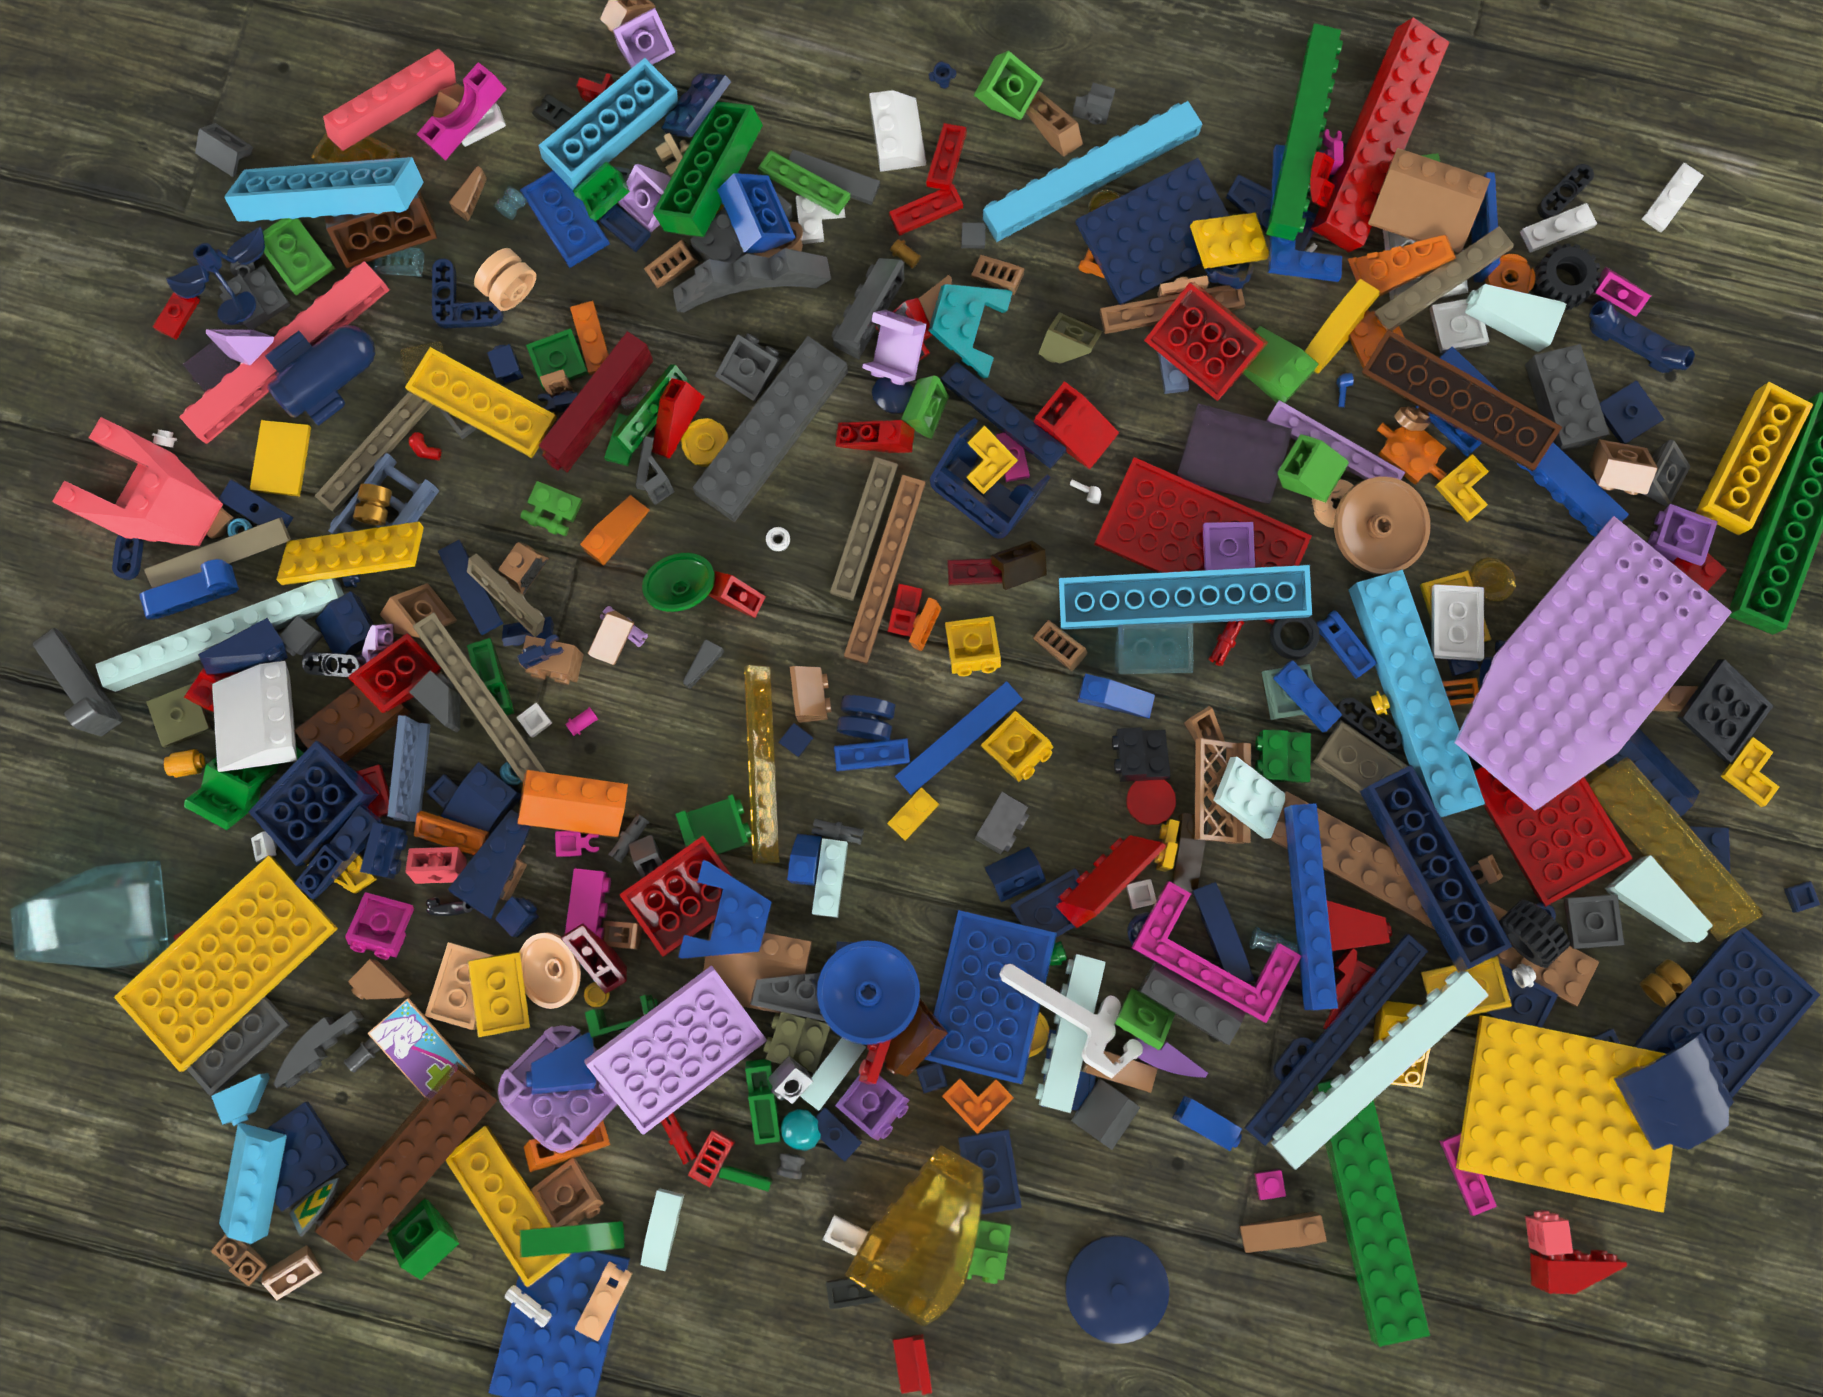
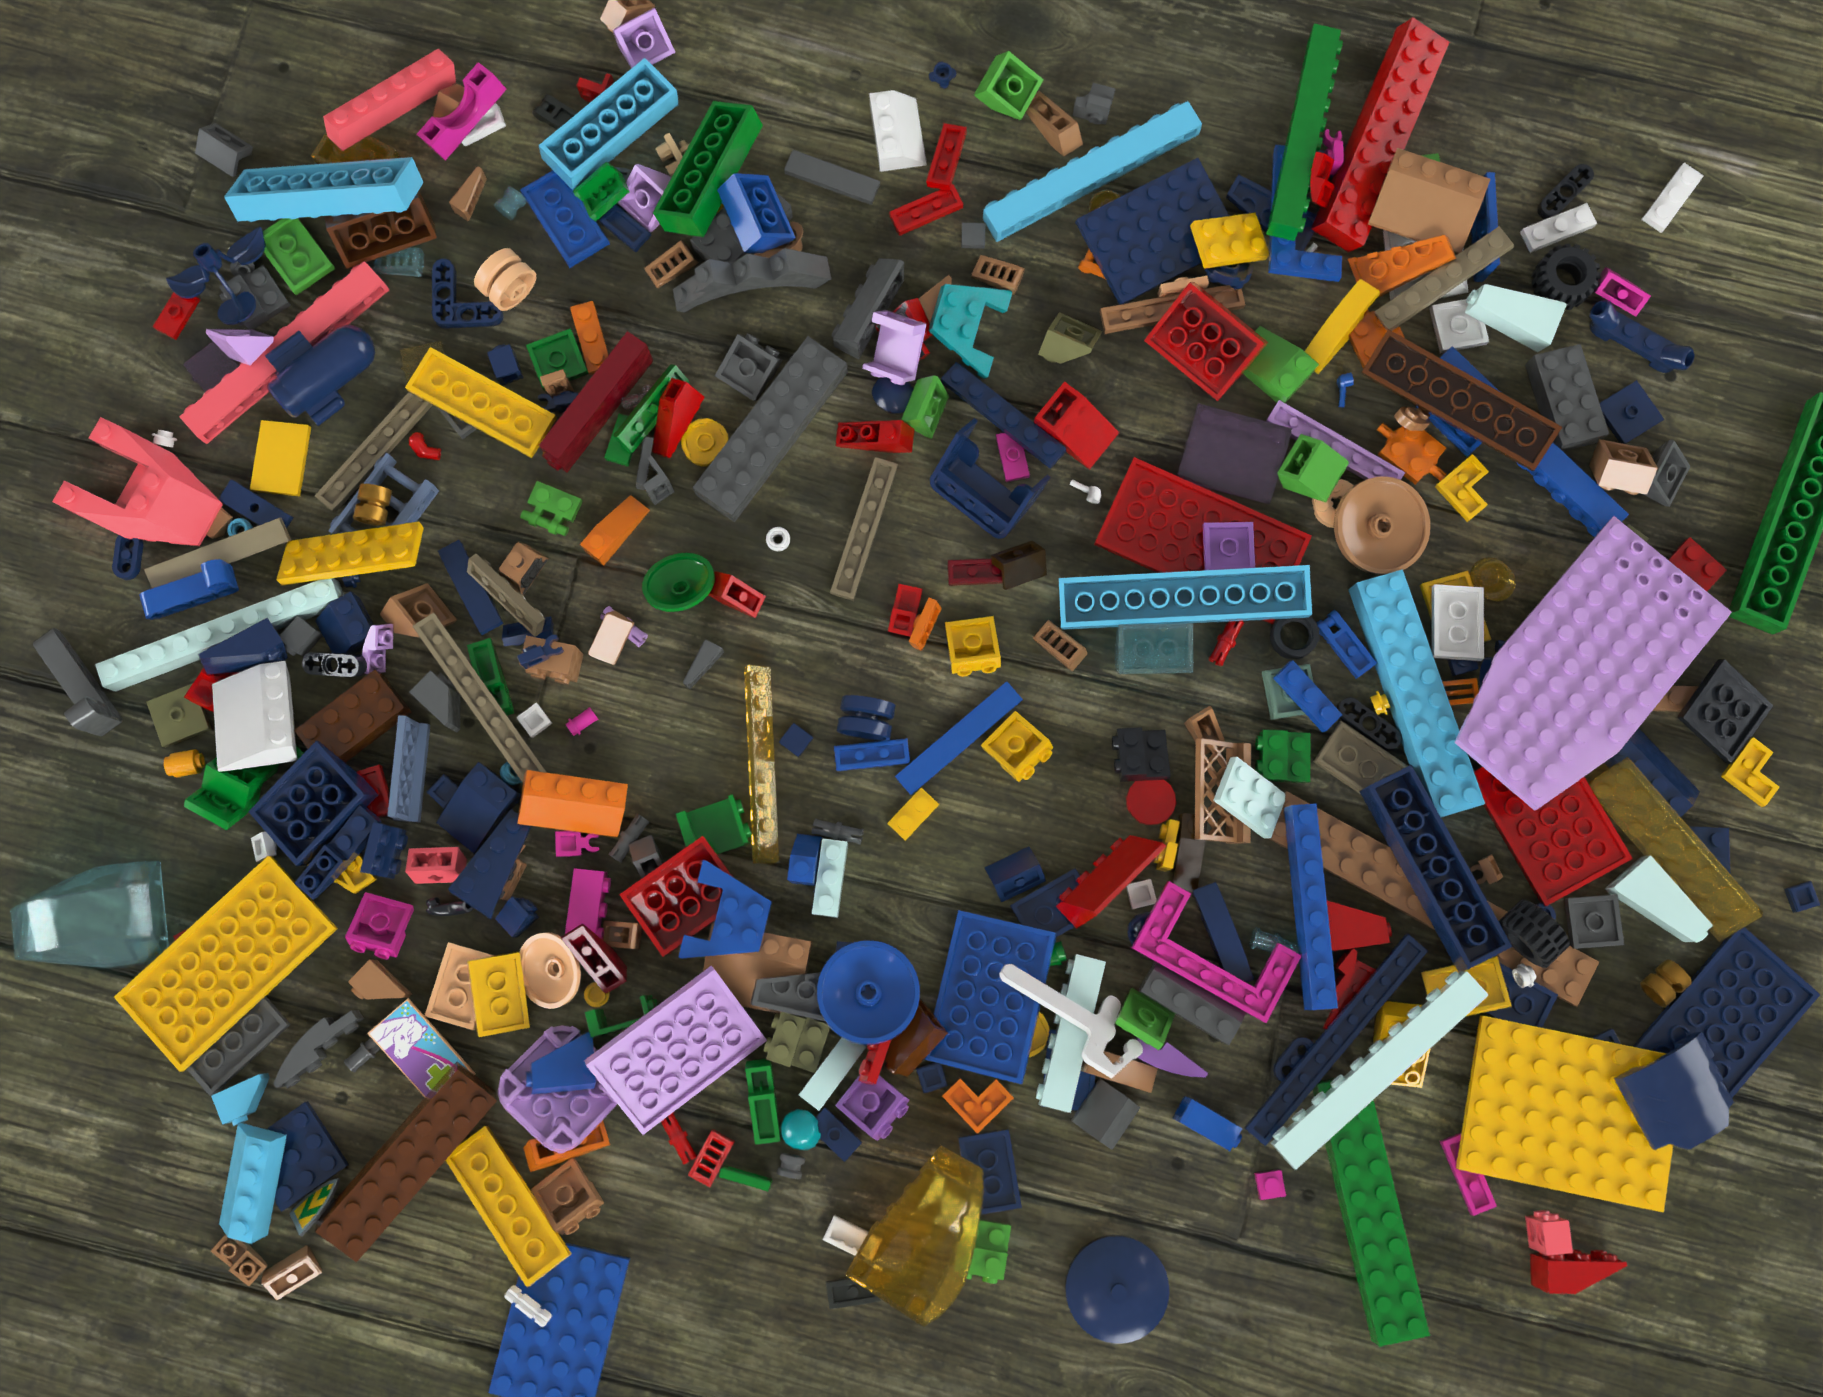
red slope [348,633,441,713] -> none
green slope [387,1198,460,1280] -> none
orange tile [413,811,489,855] -> none
green slope [520,1221,624,1257] -> none
light nougat plate [575,1261,632,1342] -> none
light aqua slope [640,1188,684,1271] -> none
dark blue plate [661,73,731,137] -> none
bright green tile [758,150,851,215] -> none
flat silver brick [768,1056,813,1104] -> none
medium nougat slope [790,666,832,723] -> none
white plate [796,196,845,244] -> none
medium nougat plate [844,475,926,665] -> none
pearl gold pin [890,239,921,269] -> none
red panel [893,1334,932,1395] -> none
yellow plate [966,425,1018,494] -> none
flat silver brick [975,792,1029,854] -> none
slope [1077,674,1155,719] -> none
sand blue plate [1158,353,1189,394] -> none
medium nougat slope [1240,1211,1327,1253] -> none
orange plate [1485,254,1535,294] -> none
medium lavender plate [1647,504,1718,566] -> none
yellow brick [1695,382,1813,535] -> none

